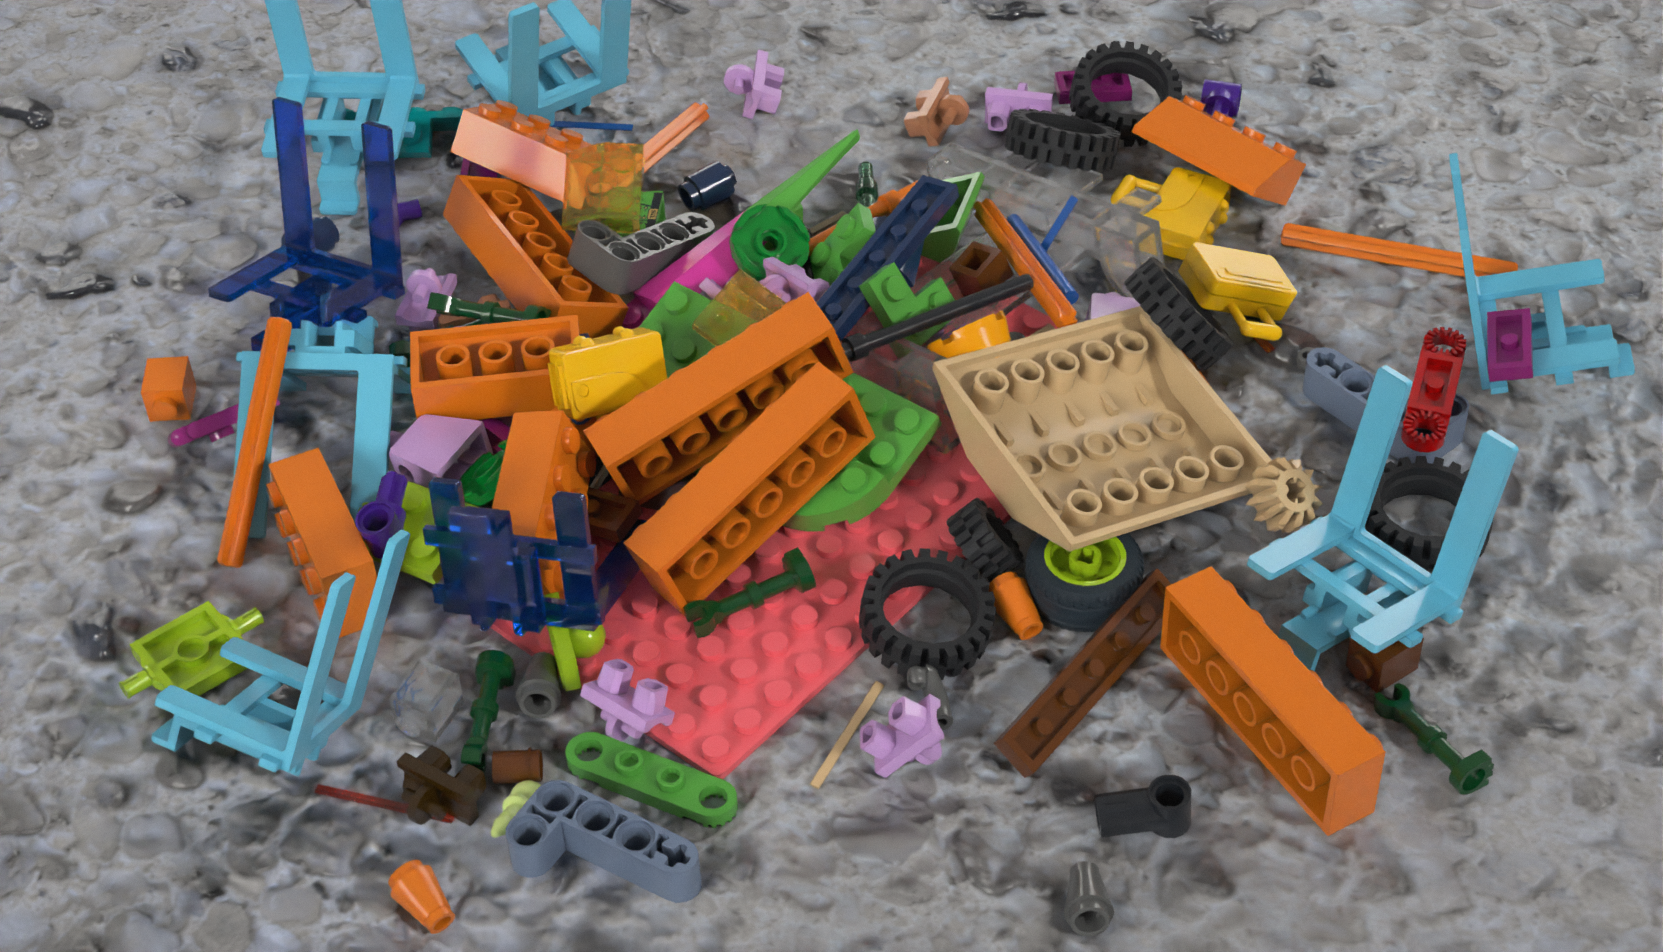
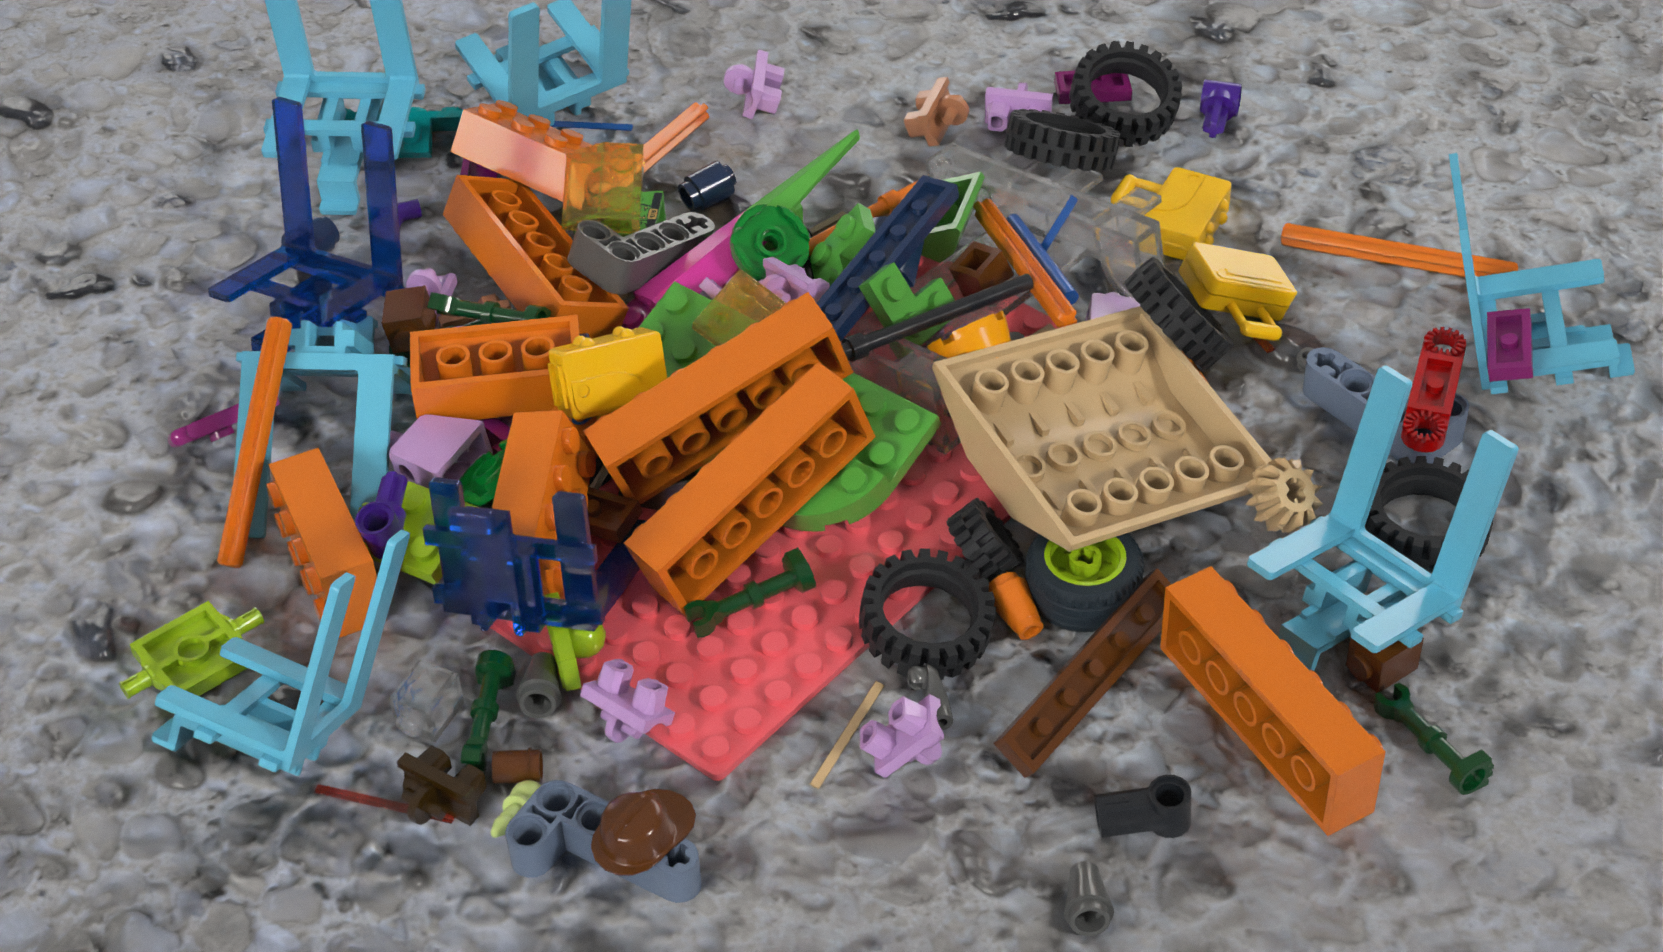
orange brick [141,356,197,422] -> none
orange cone [388,859,455,934] -> none
bright green plate [565,732,738,828] -> none
clear green bar [855,161,878,207] -> none
orange slope [1132,95,1306,206] -> none
none -> reddish brown brick [381,285,437,354]
none -> reddish brown piece [591,789,696,876]

